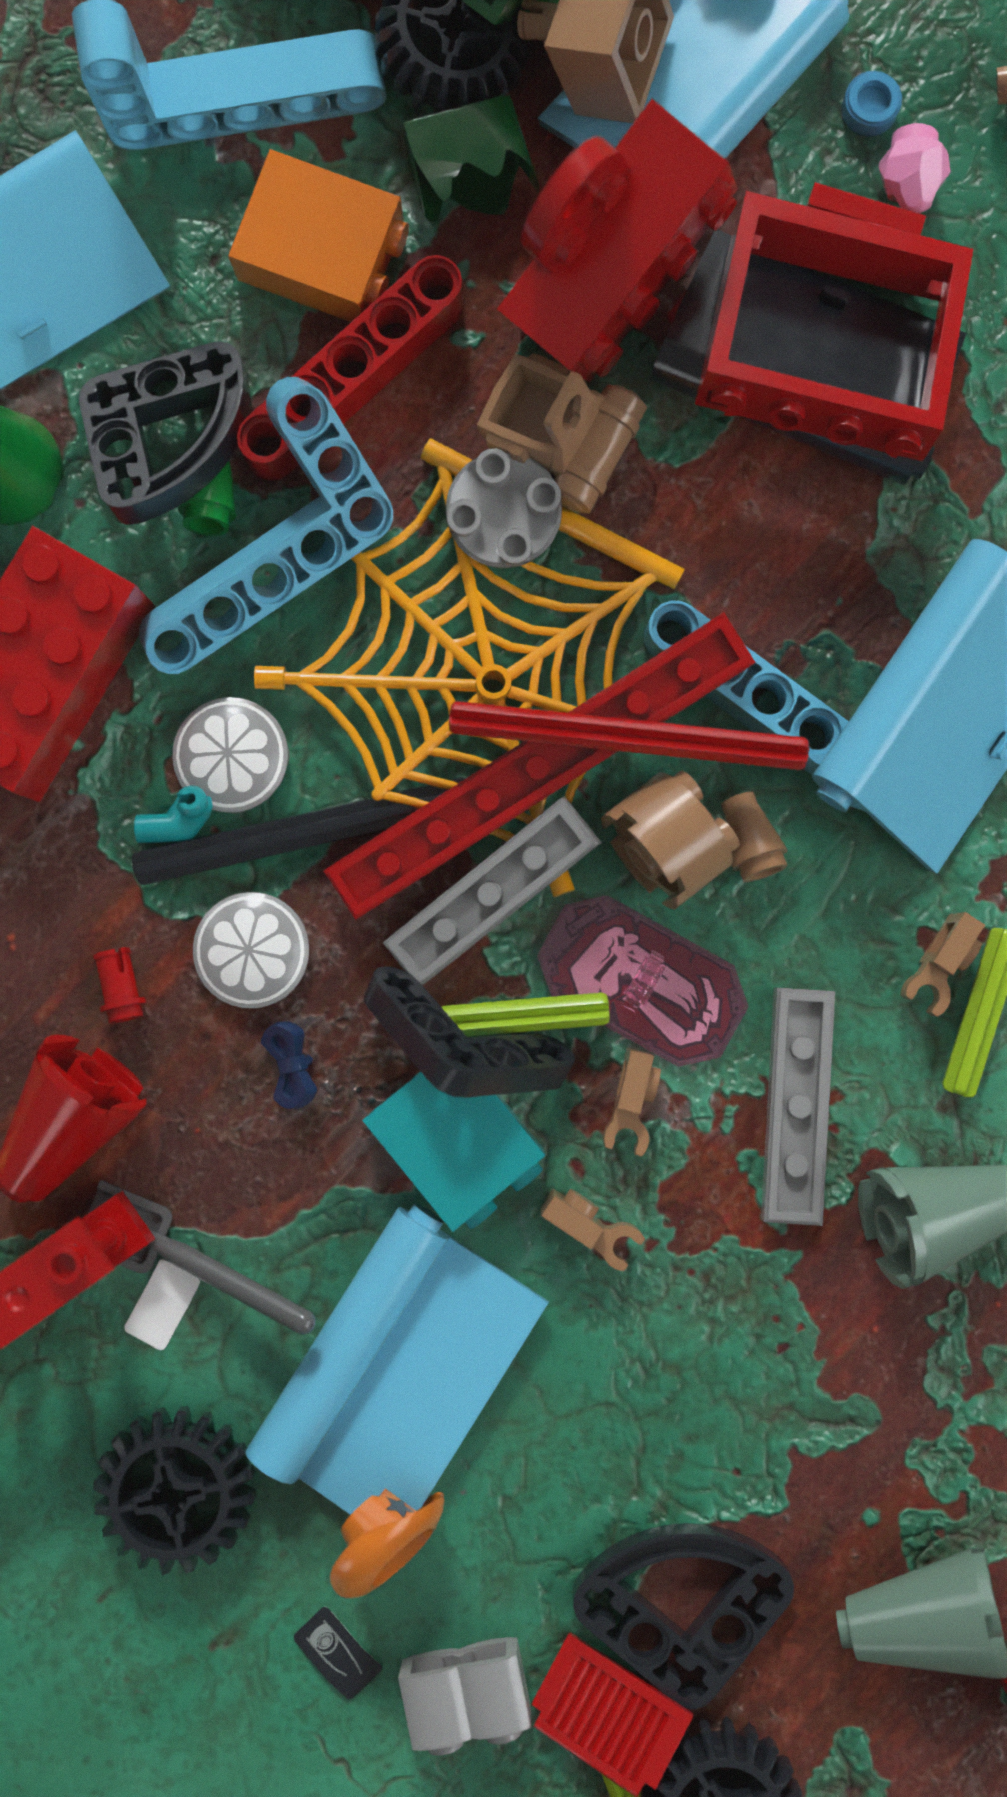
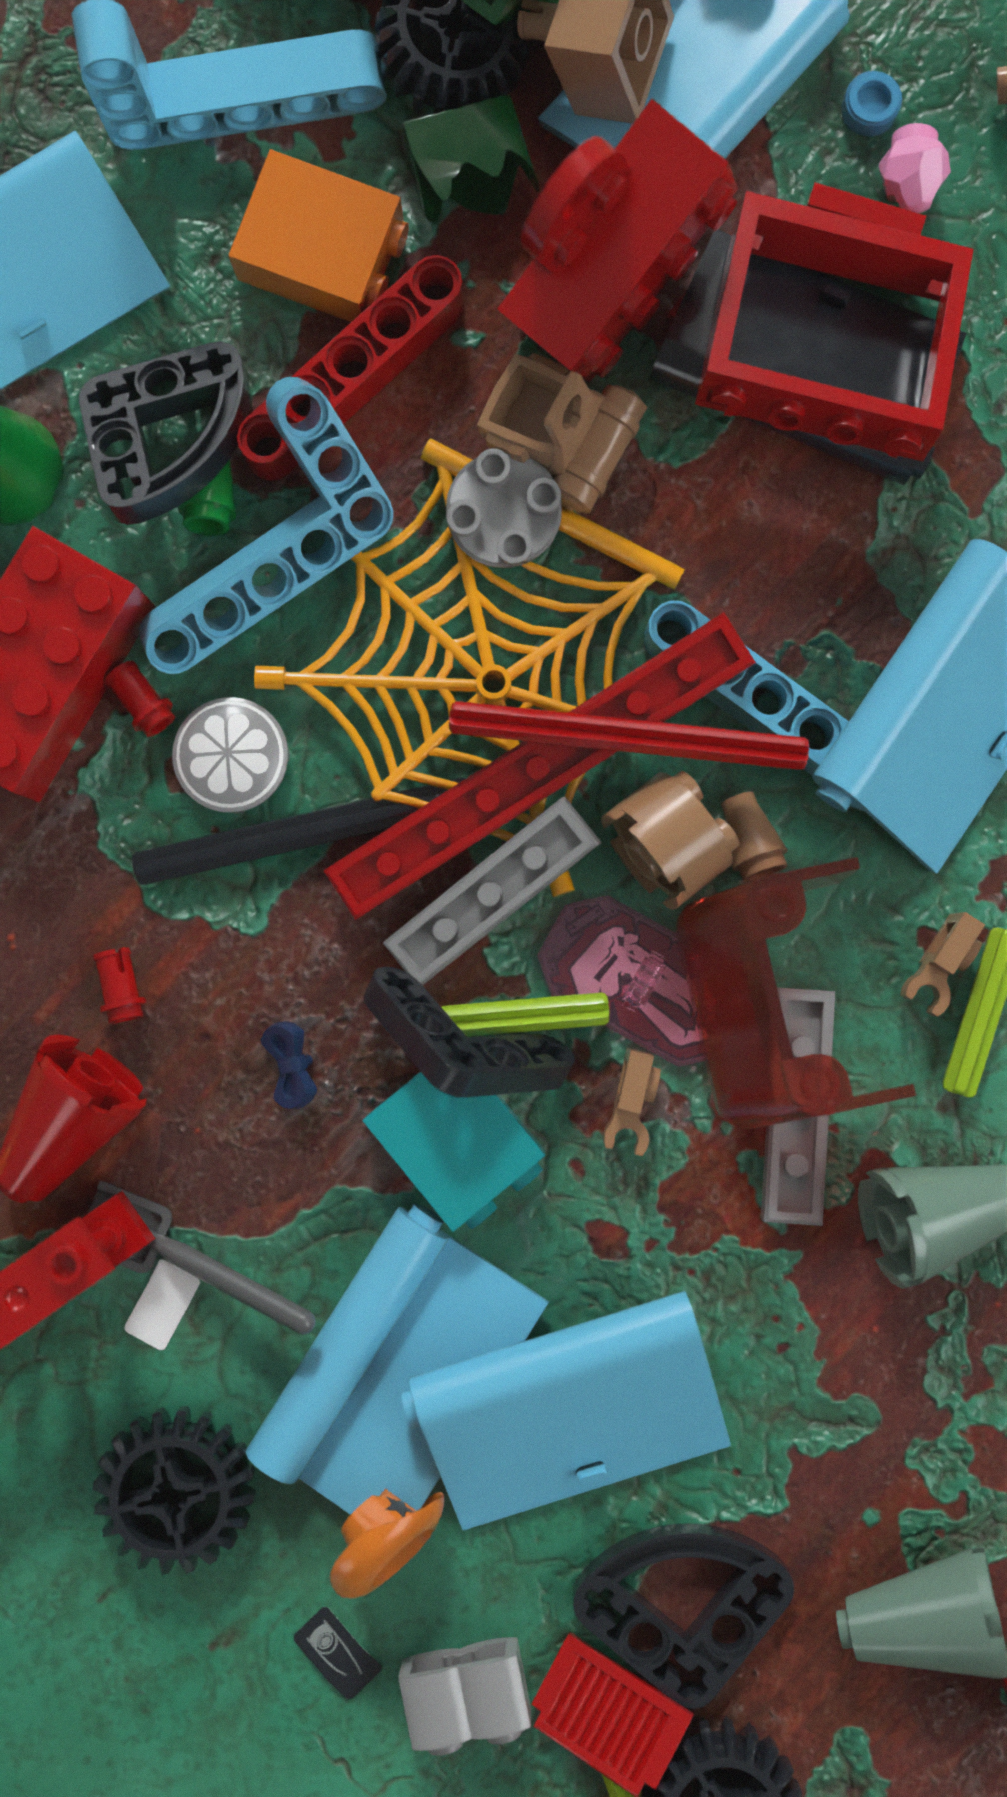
teal arm [134,785,213,843] -> none
dish [193,892,309,1008] -> none
medium nougat plate [540,1189,645,1271] -> none
none -> red pin [104,660,175,737]
none -> medium azure door [401,1291,731,1531]
none -> clear red windscreen [676,857,916,1130]

